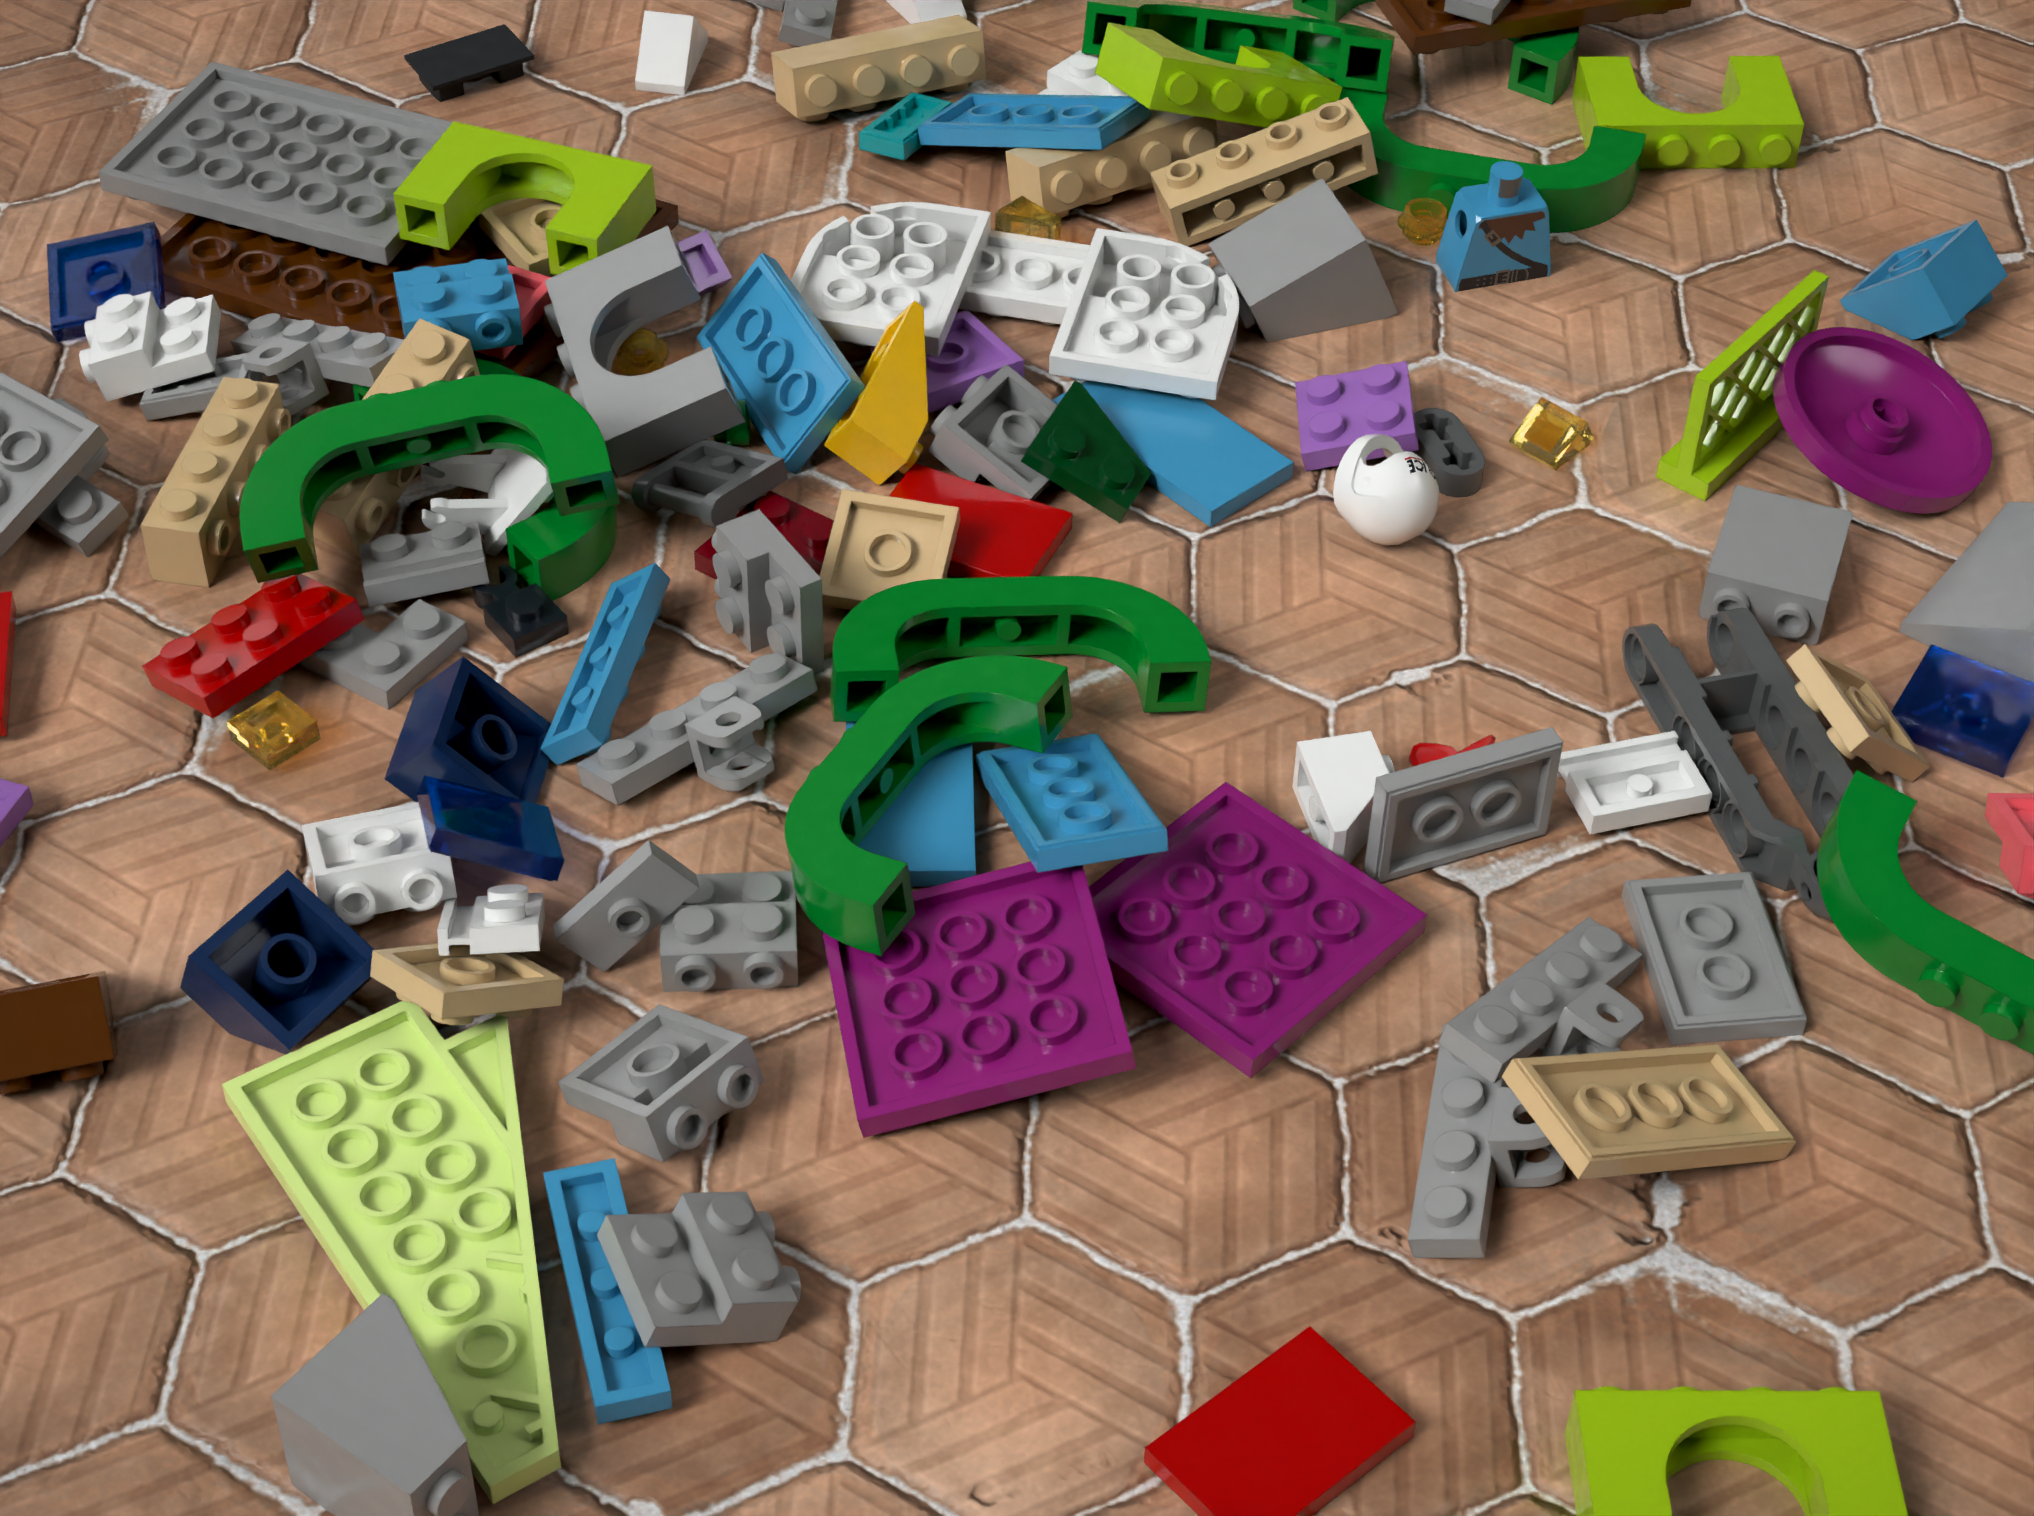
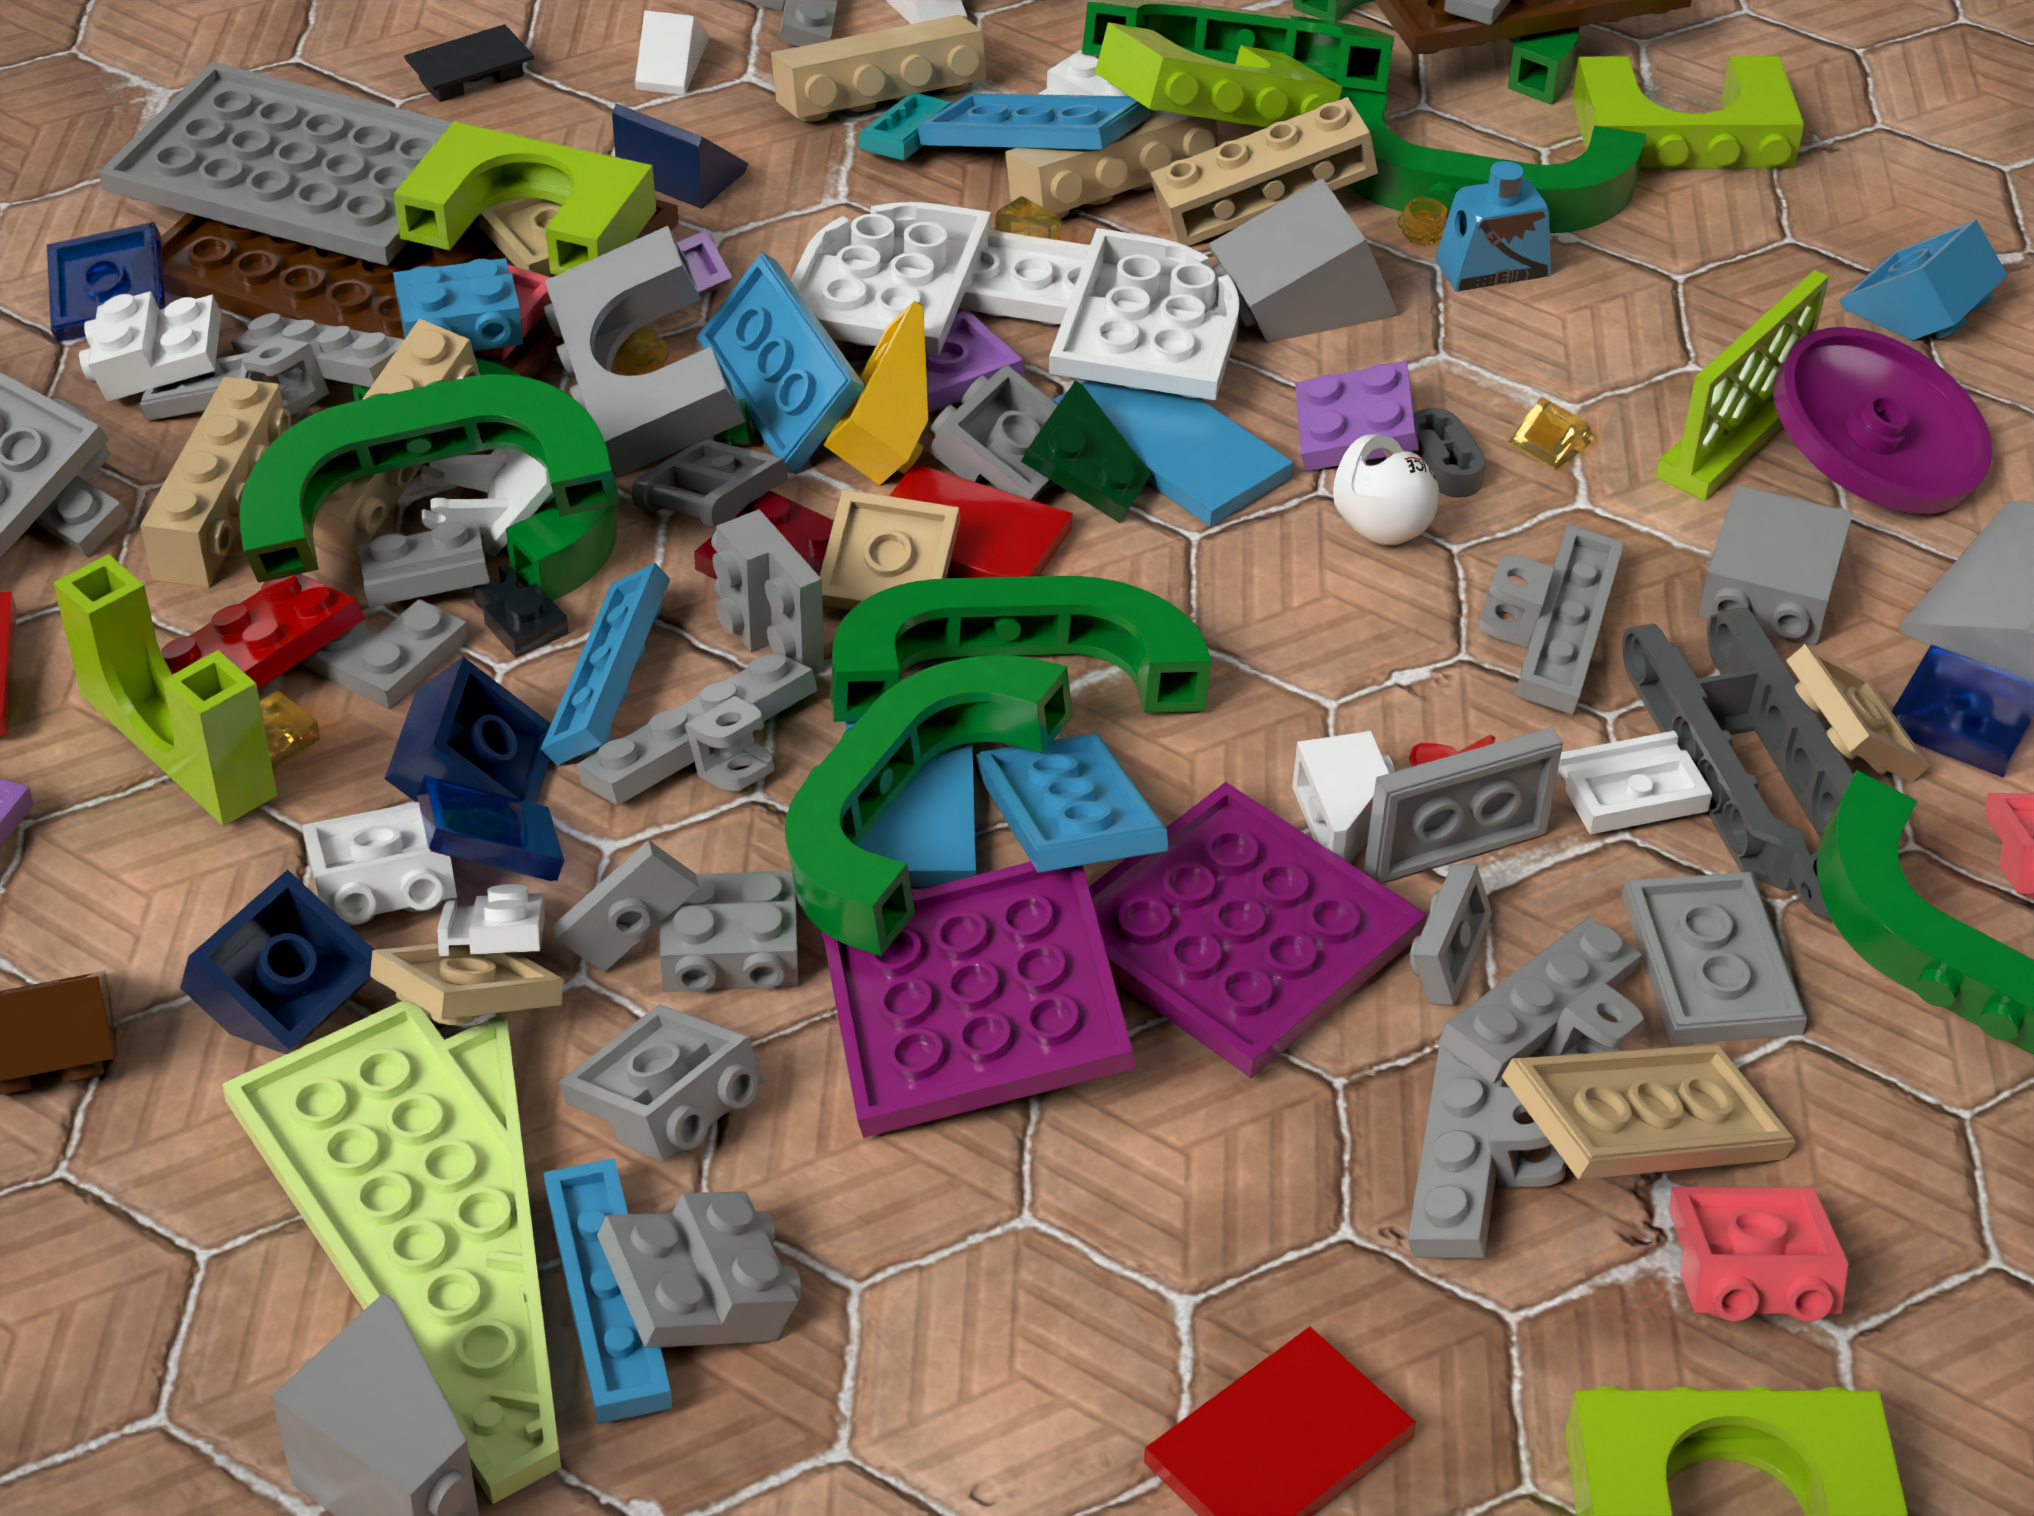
none -> lime arch [53,554,278,827]
none -> dark blue slope [612,103,749,209]
none -> light grey plate [1410,864,1492,1005]
none -> light grey plate [1478,524,1625,714]
none -> coral plate [1669,1187,1848,1322]

